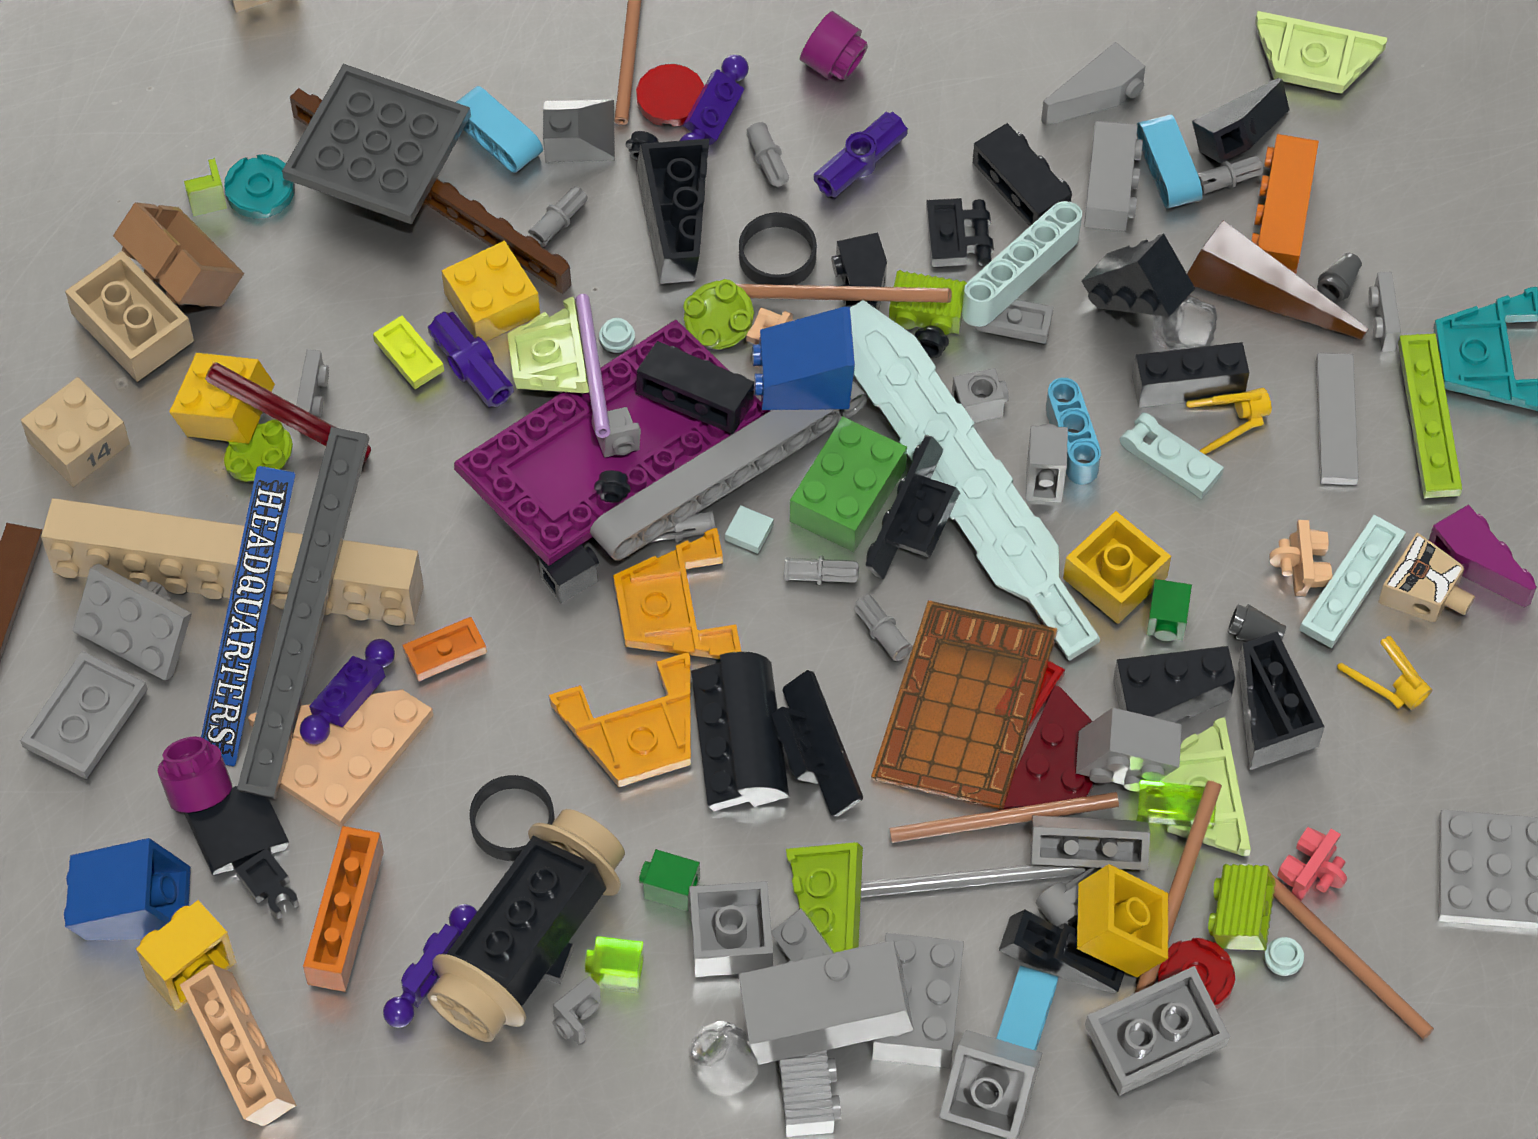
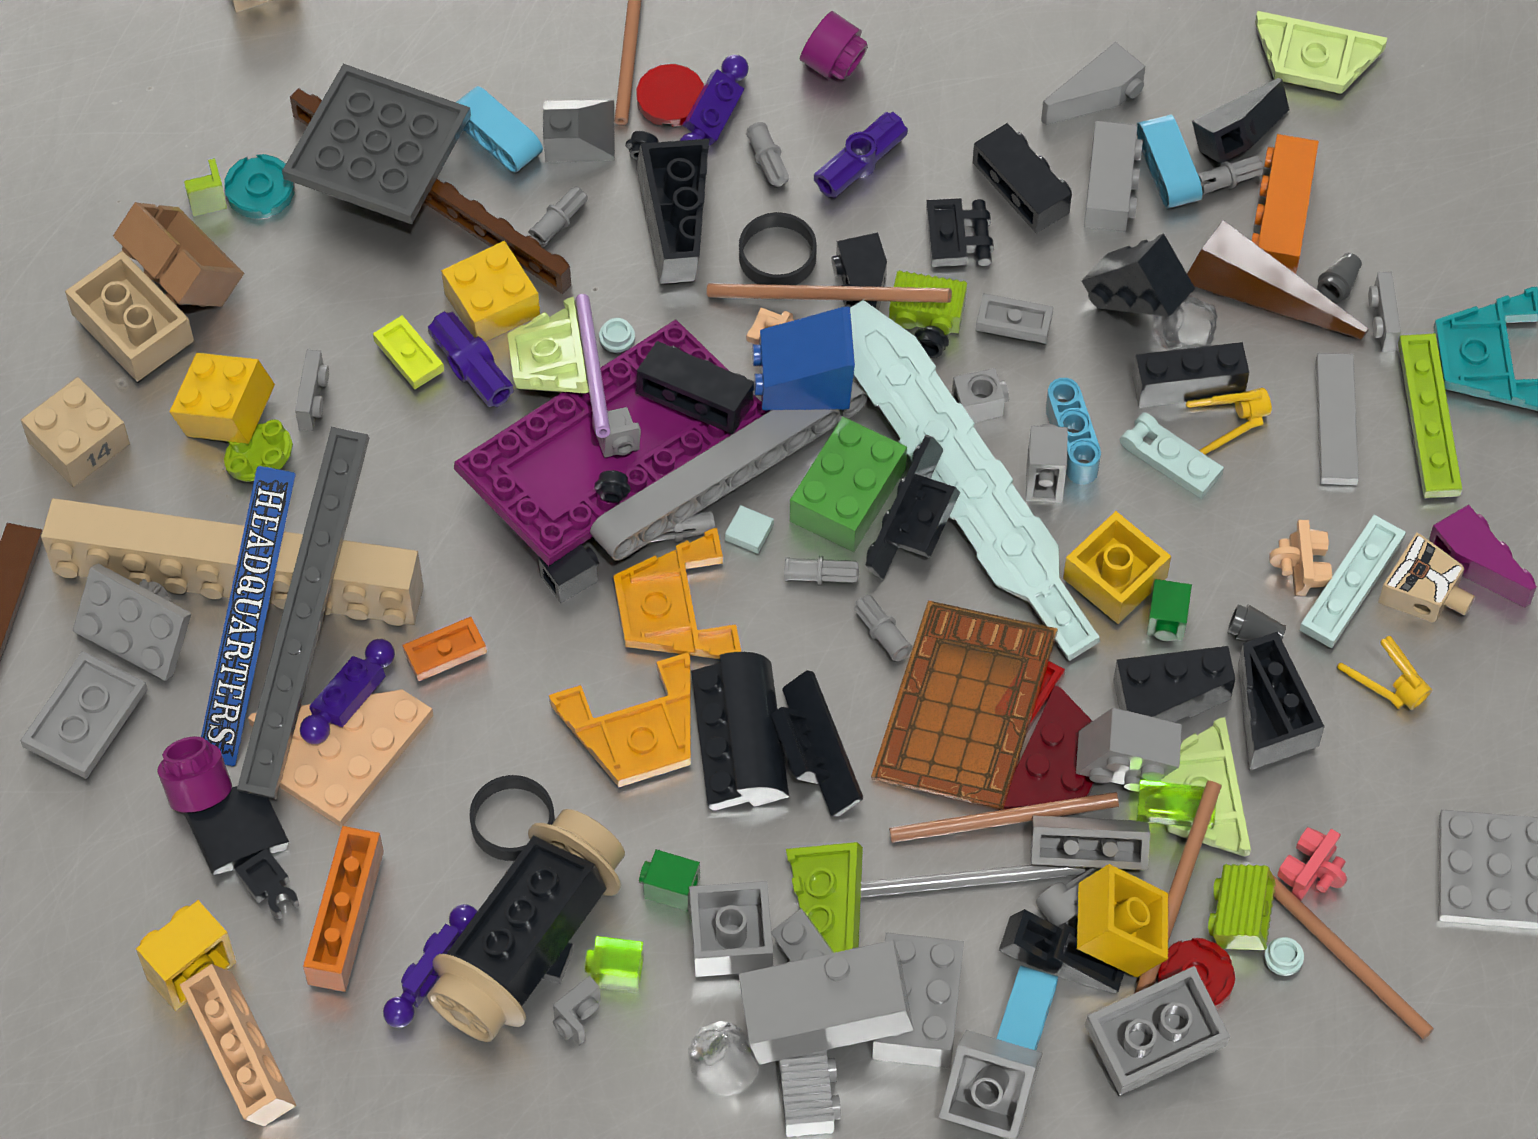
blue slope [64,838,191,941] -> none
dark red axle [205,362,371,463] -> none
lime dish [683,279,754,350] -> none
light aqua beam [962,201,1082,327] -> none

